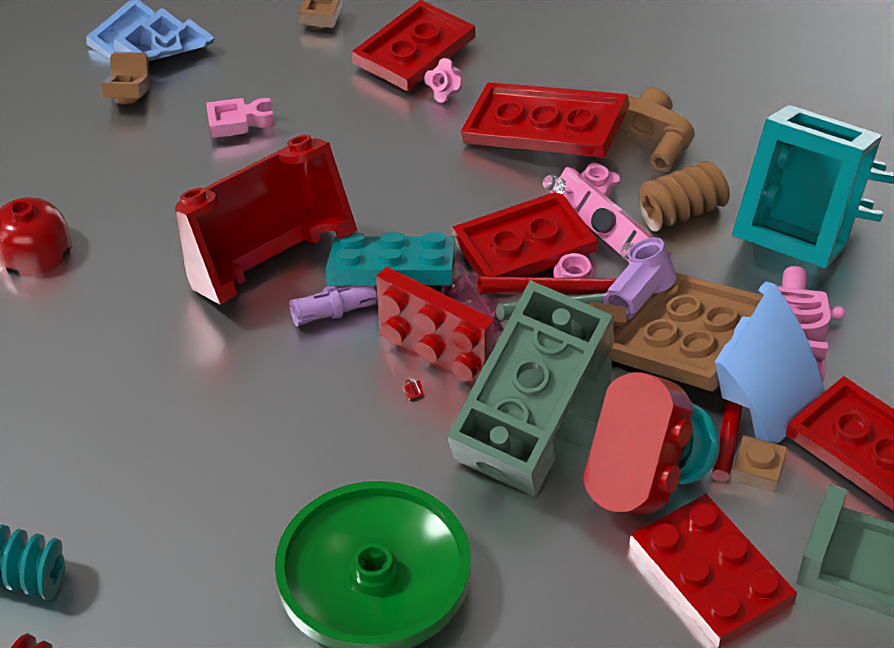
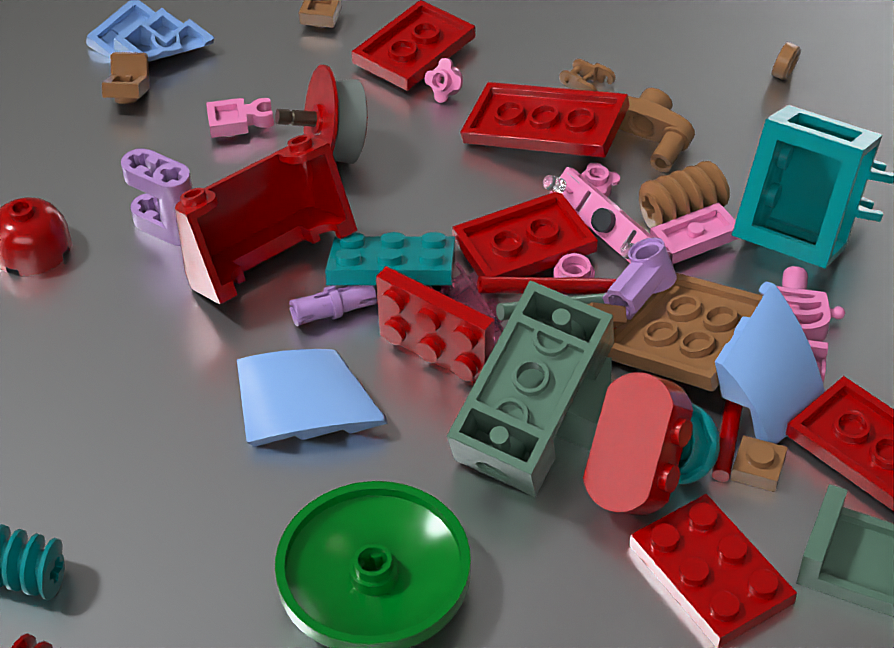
red piece [403,378,424,400] -> none
none -> lavender connector [121,148,193,246]
none -> light blue slope [237,349,388,447]
none -> piece [275,65,367,164]
none -> medium nougat piece [559,59,616,91]
none -> bright pink plate [650,202,739,264]
none -> medium nougat tile [771,42,801,81]

